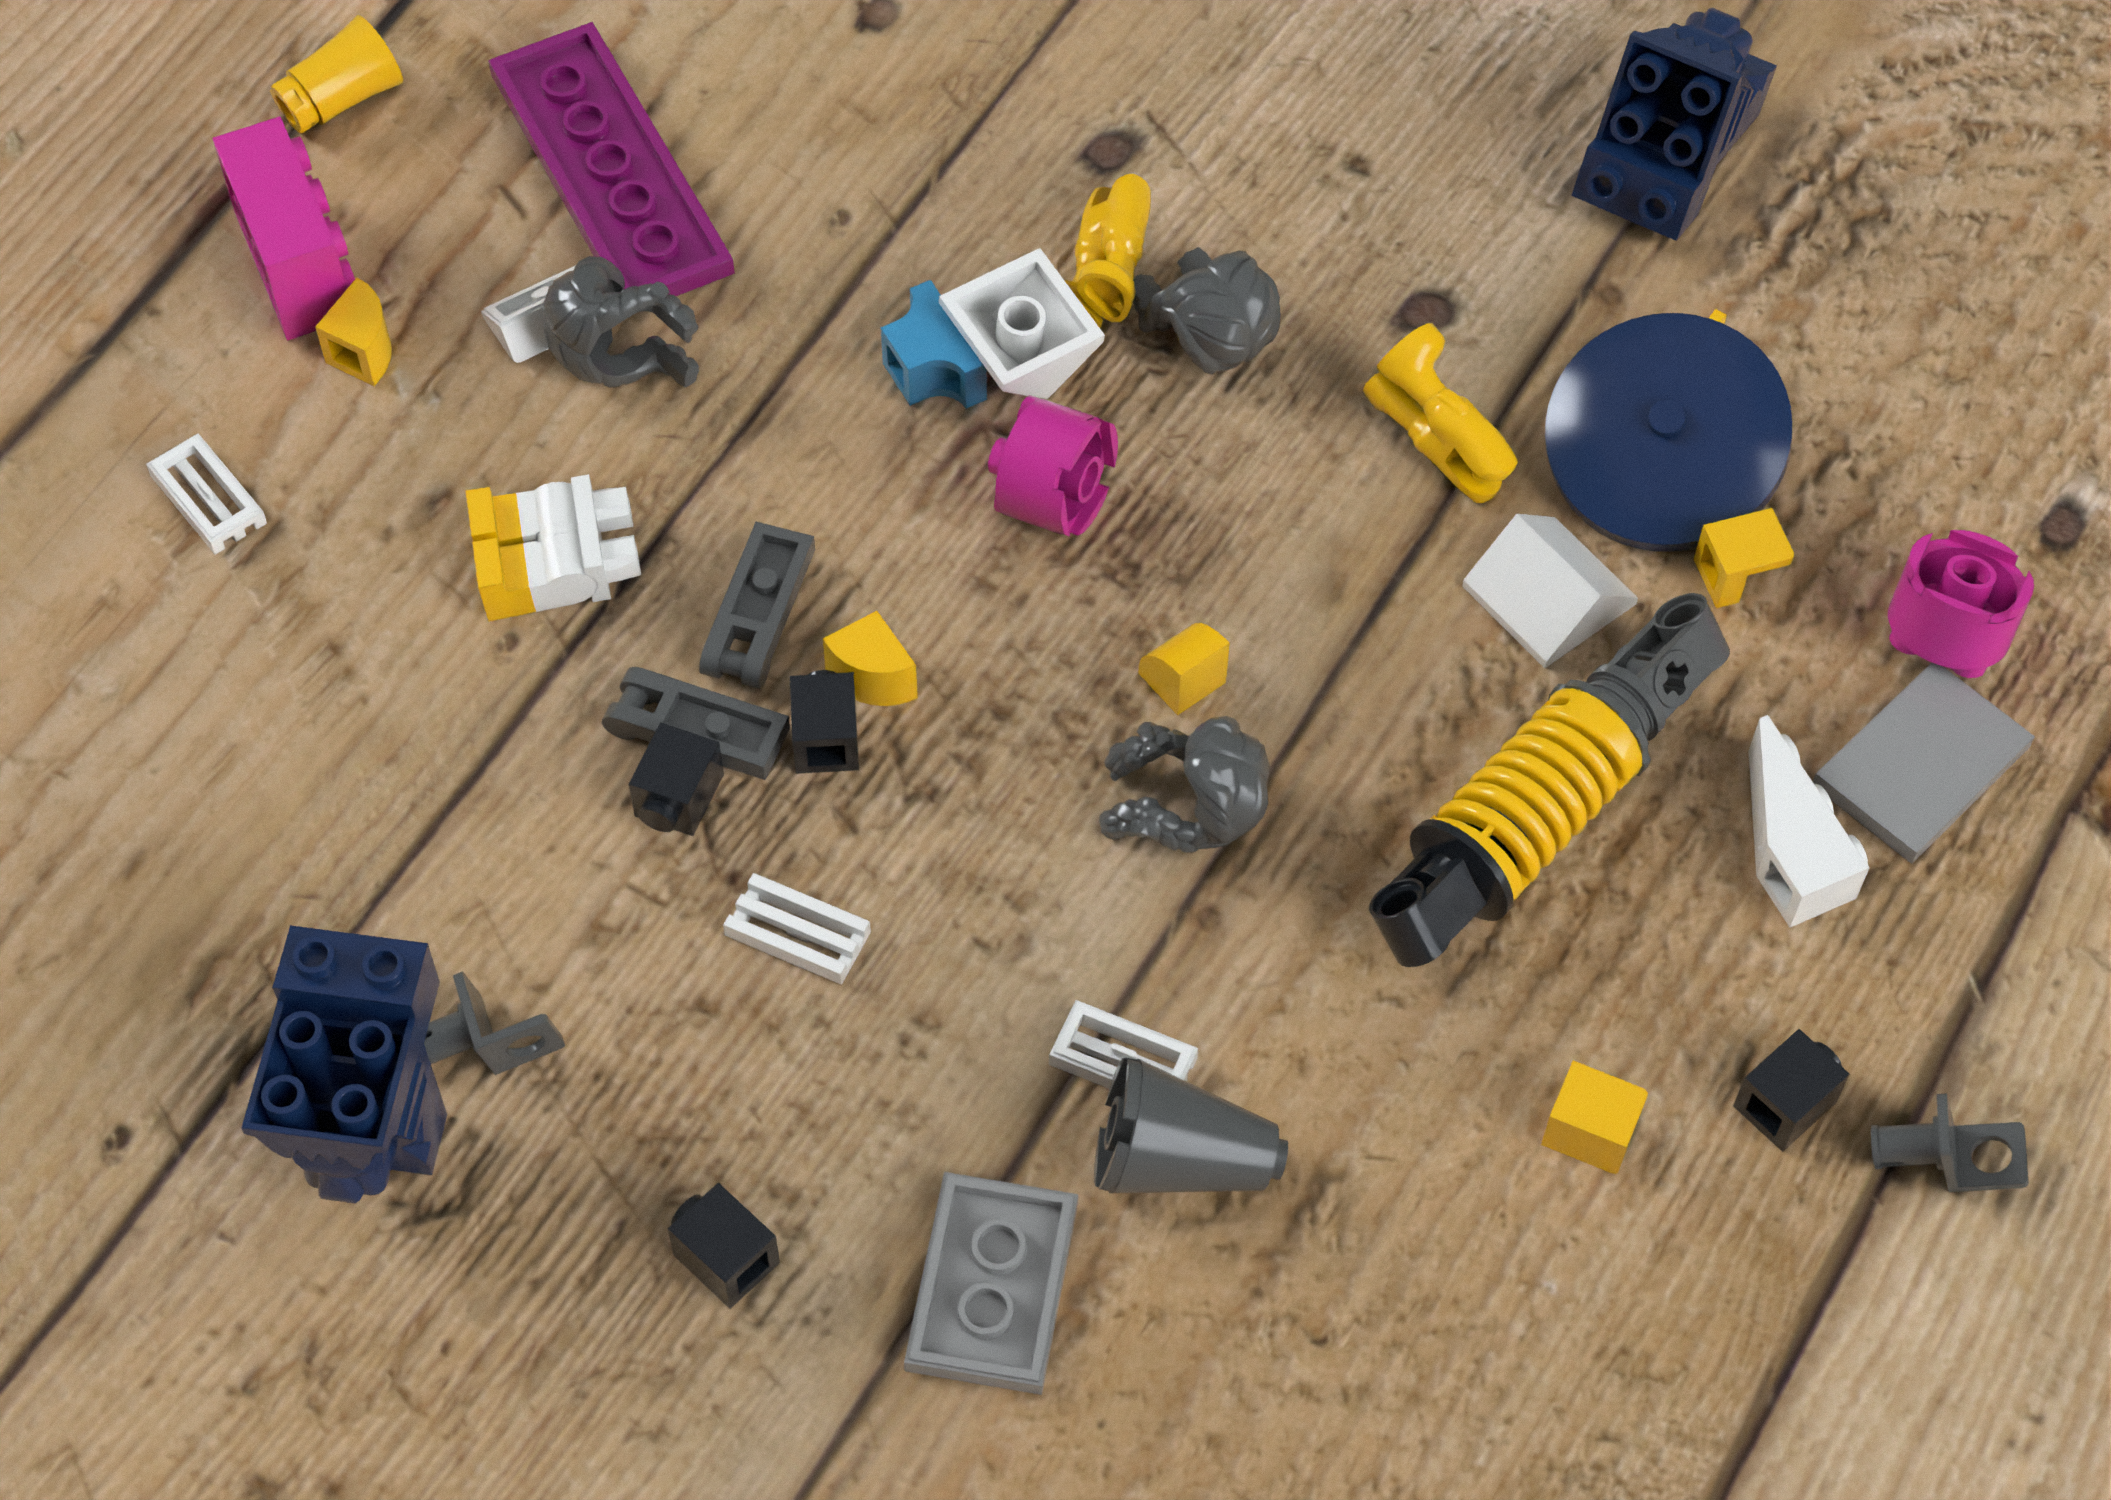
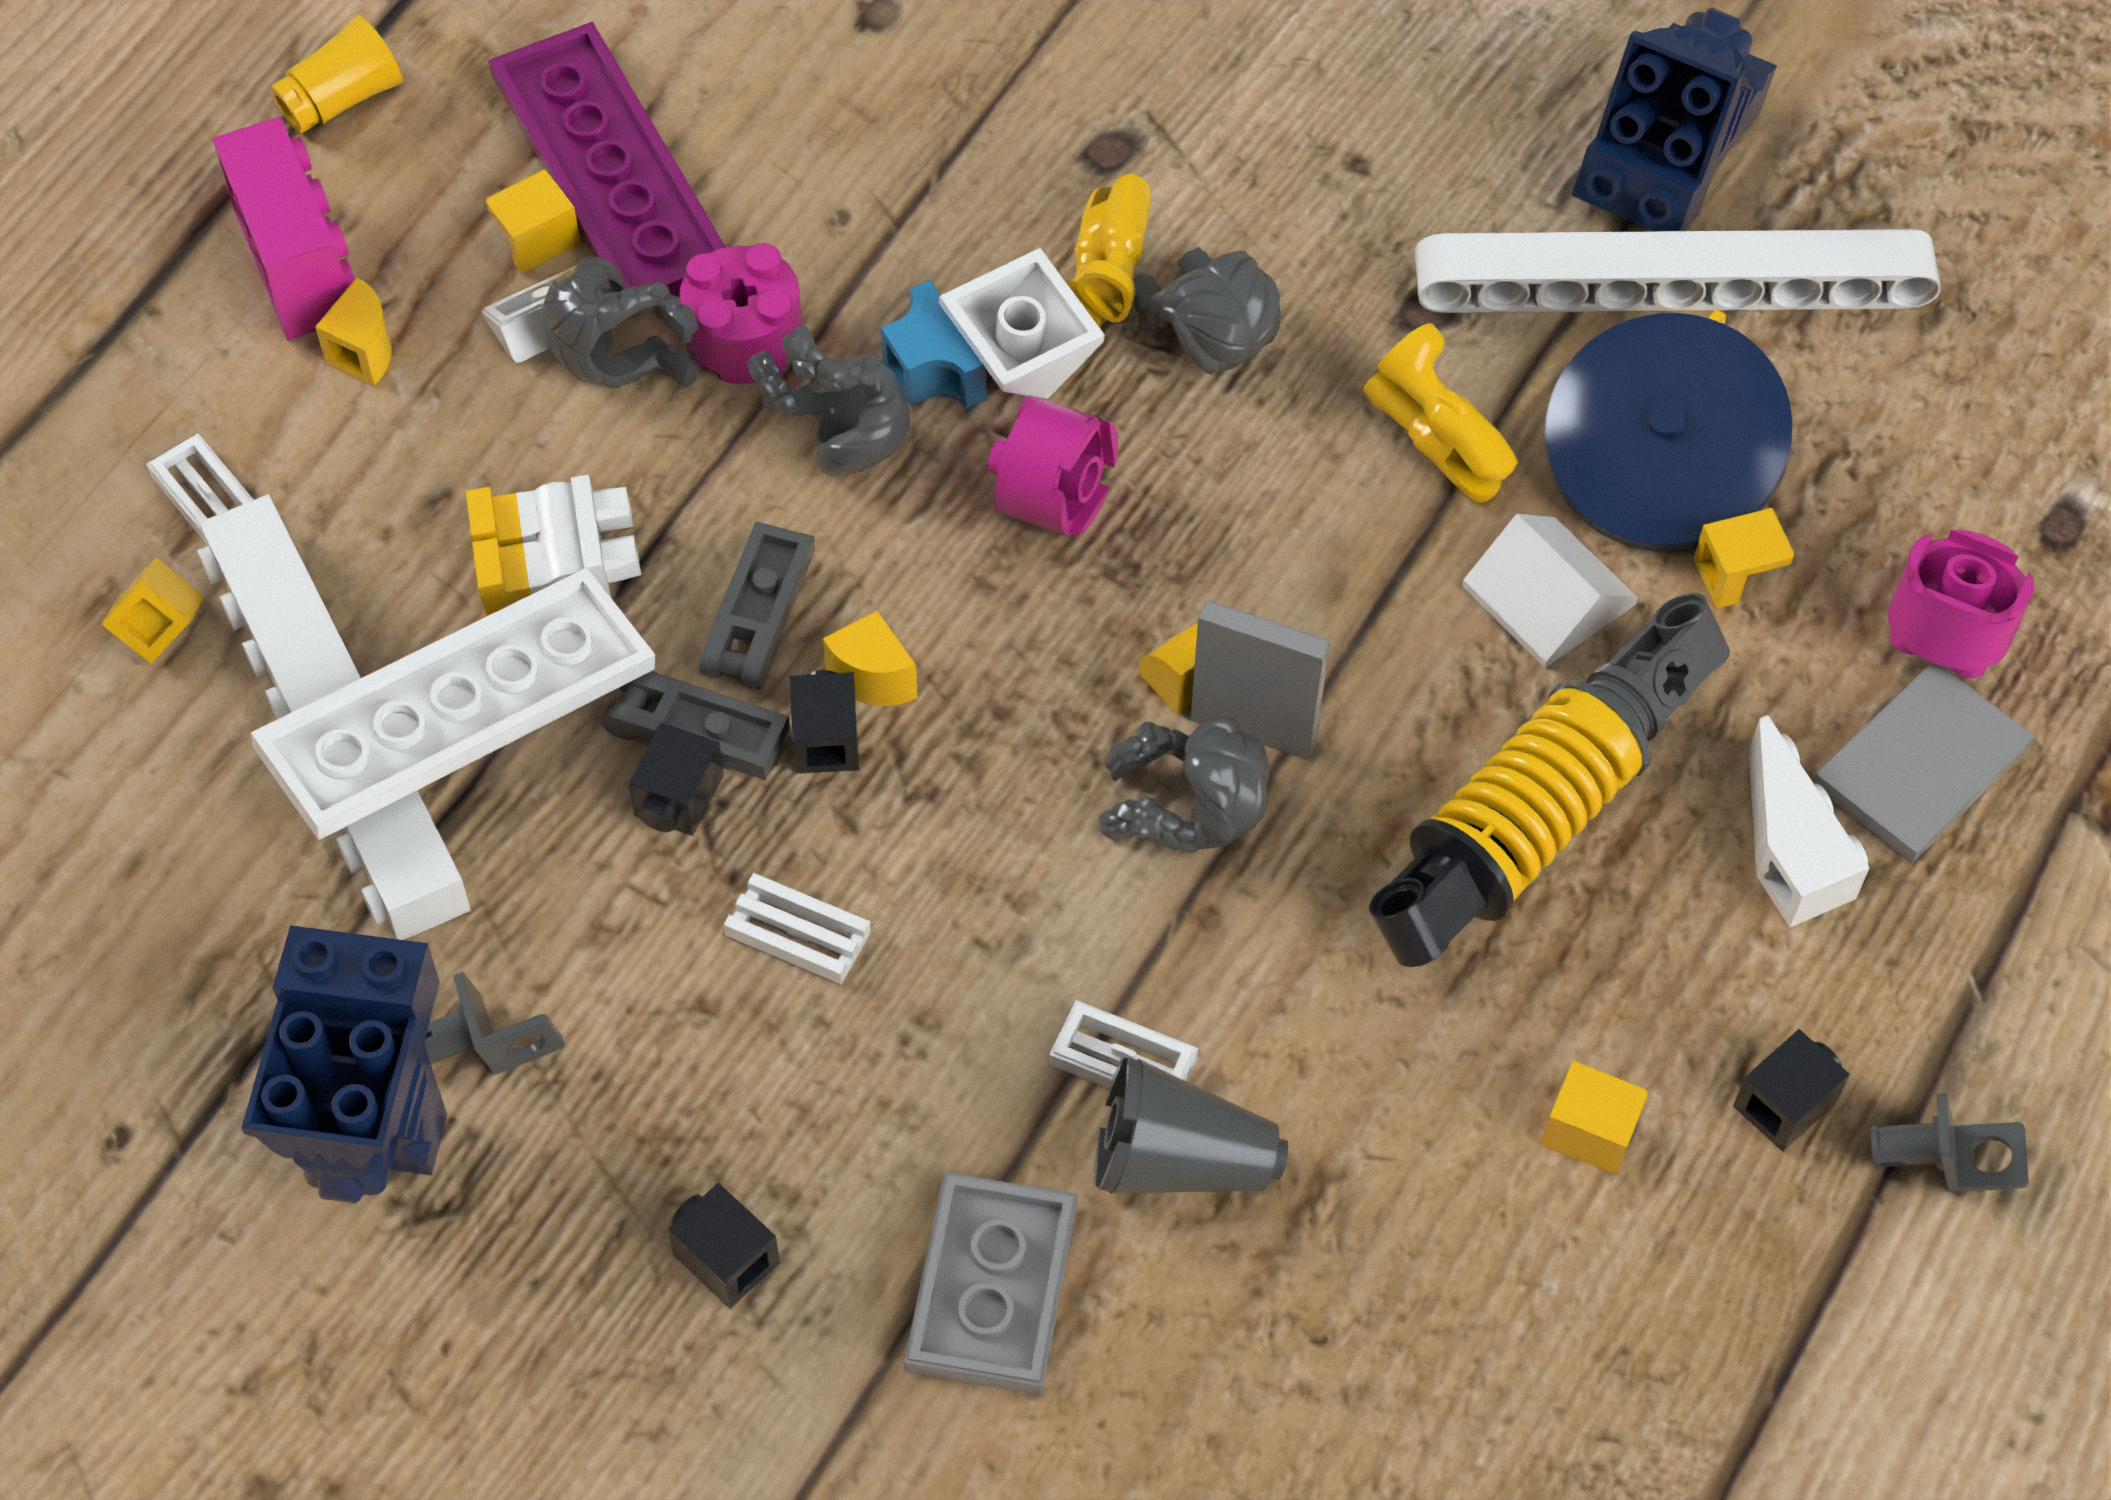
none -> yellow panel [101,557,204,664]
none -> white brick [197,494,471,940]
none -> white plate [251,568,655,840]
none -> yellow panel [486,169,581,273]
none -> dark pink brick [680,243,803,384]
none -> dark grey hair [747,324,910,476]
none -> light grey tile [1190,600,1330,760]
none -> white beam [1414,229,1941,313]

